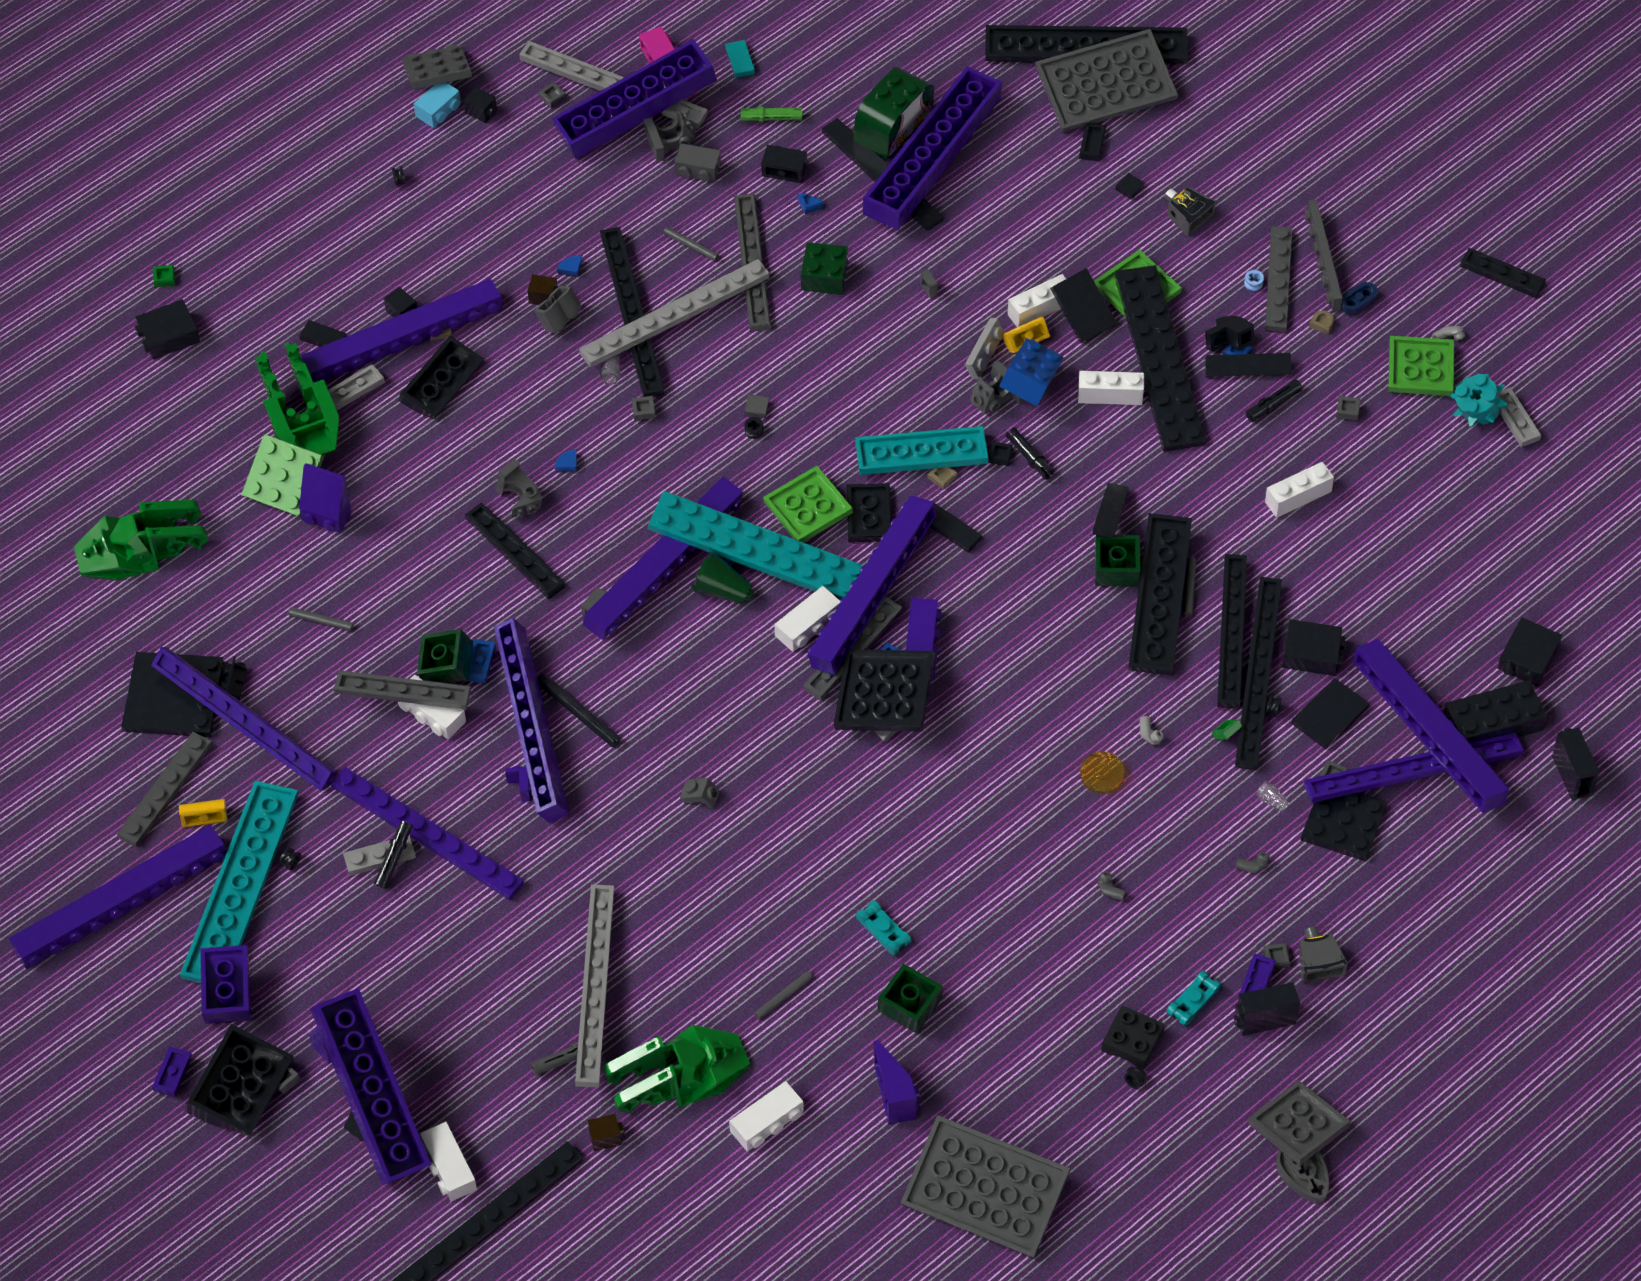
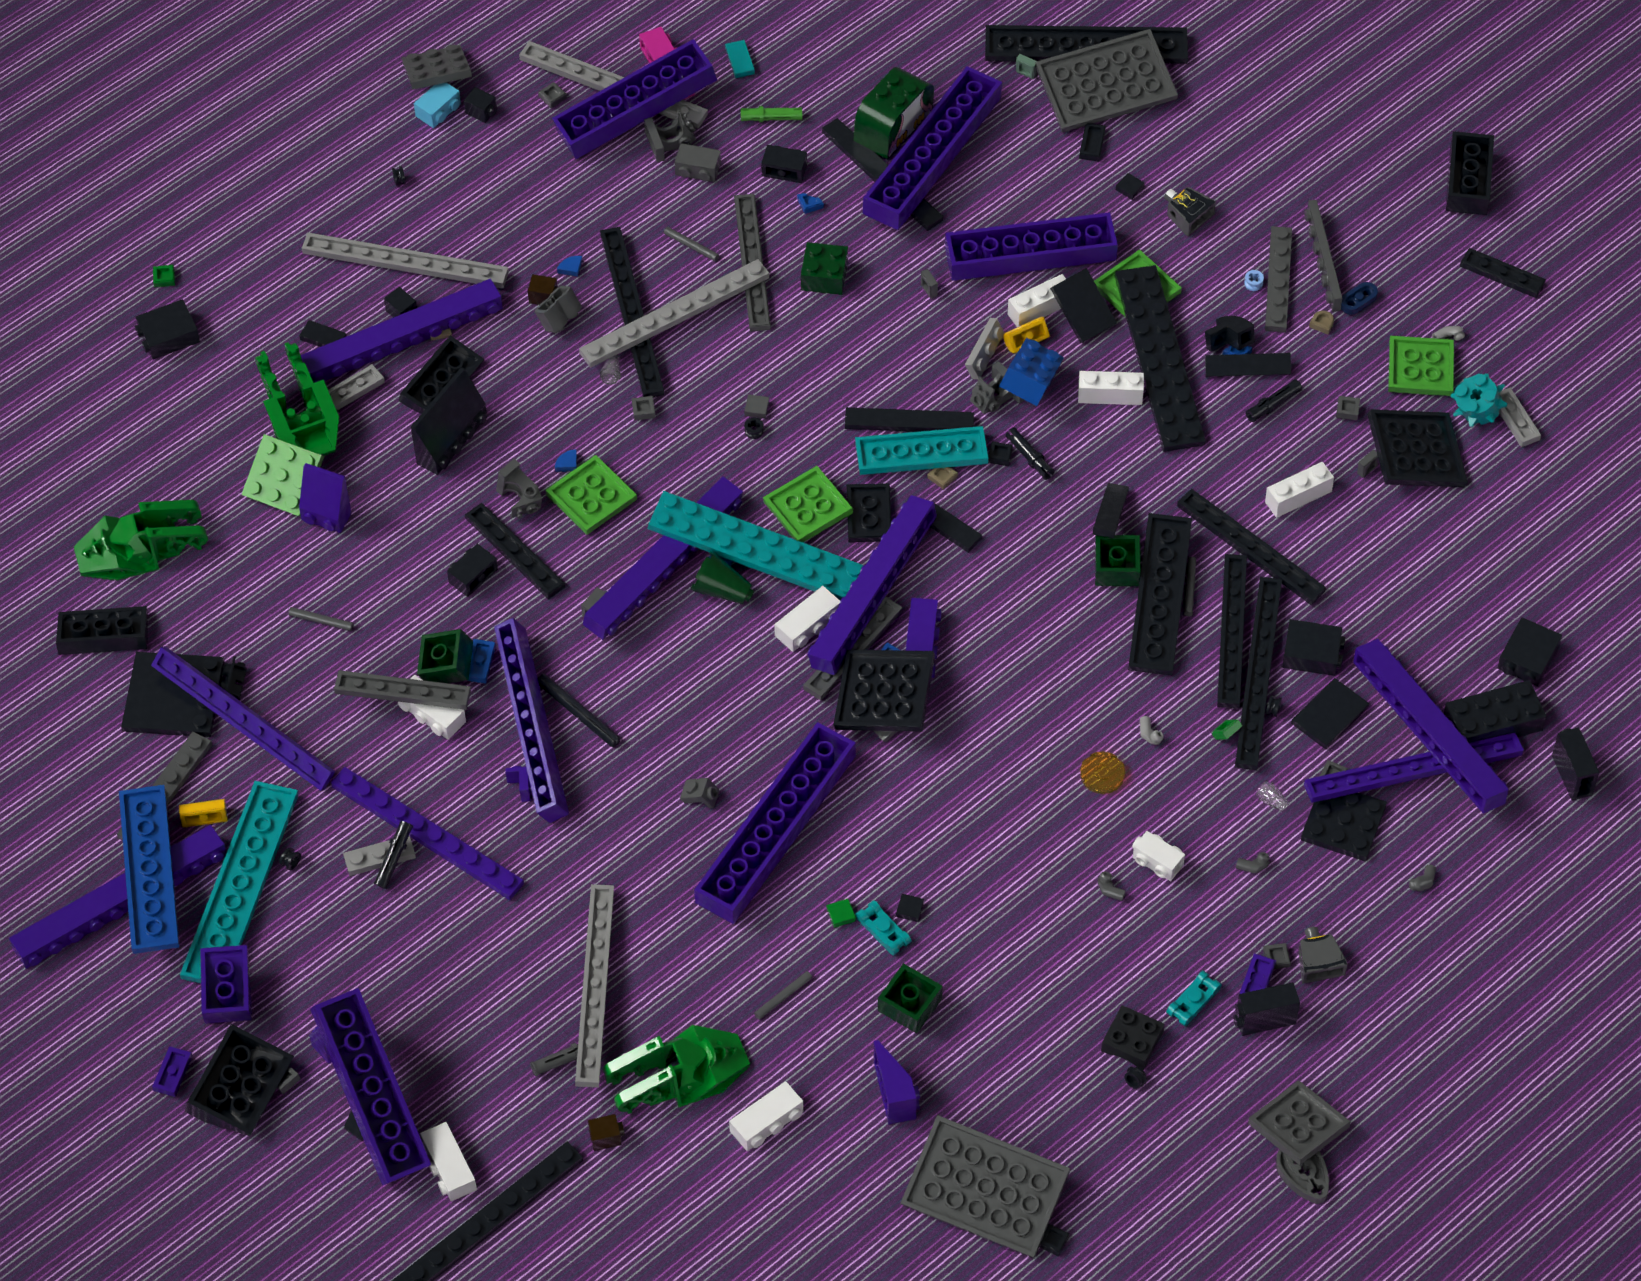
none -> black slope [56,606,148,655]
none -> blue plate [119,785,179,954]
none -> light grey plate [302,232,509,288]
none -> black slope [411,367,488,475]
none -> black brick [447,543,498,597]
none -> bright green plate [545,455,637,535]
none -> dark purple brick [694,722,856,924]
none -> green tile [826,899,856,928]
none -> black tile [845,407,974,432]
none -> black tile [896,894,924,922]
none -> dark purple brick [945,212,1118,281]
none -> sand green tile [1016,54,1037,79]
none -> black tile [1039,1224,1070,1257]
none -> white brick [1132,831,1185,881]
none -> black plate [1177,489,1326,605]
none -> dark grey tile [1357,449,1378,478]
none -> black plate [1367,409,1468,487]
none -> dark grey arm [1409,865,1436,892]
none -> black brick [1445,131,1494,215]

